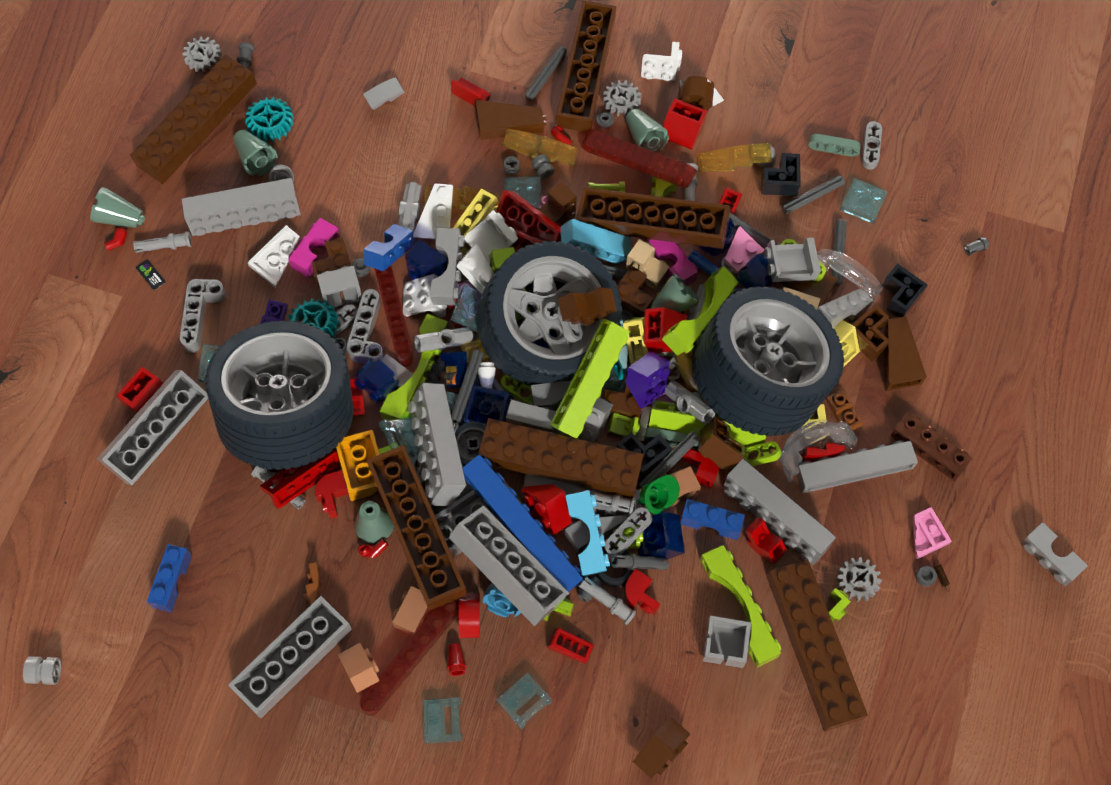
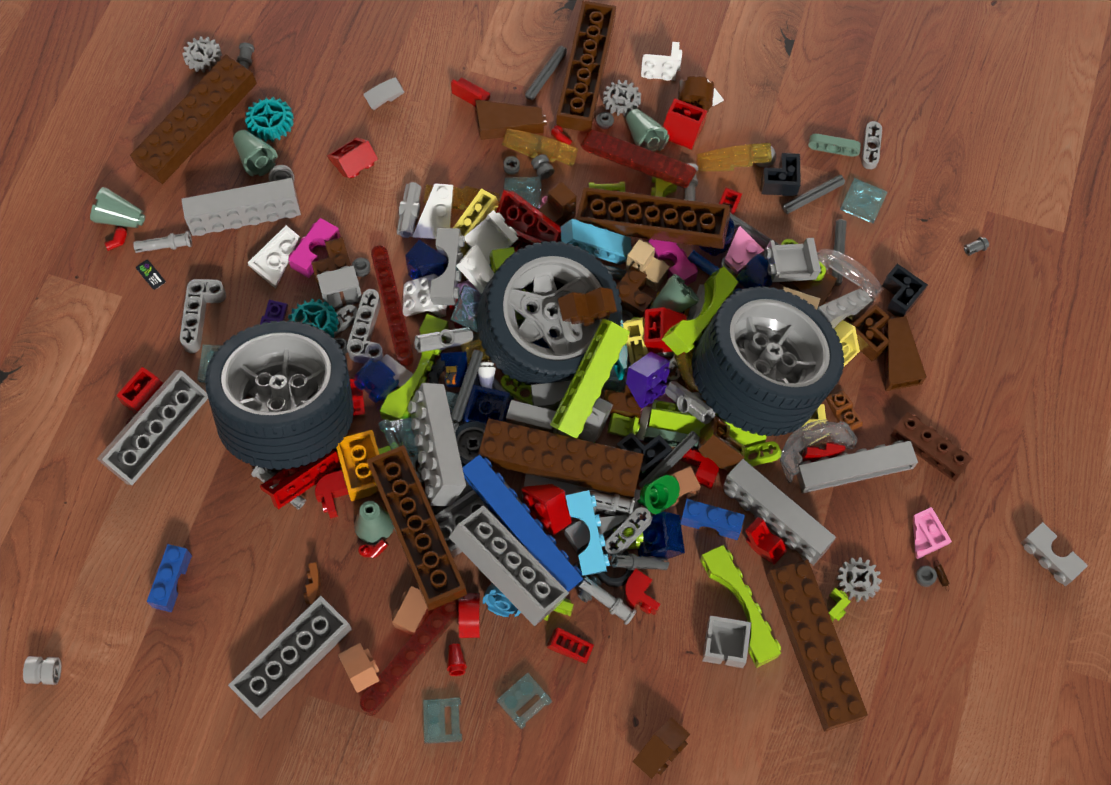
blue arch [364,224,414,271] -> none
none -> slope [327,137,378,178]

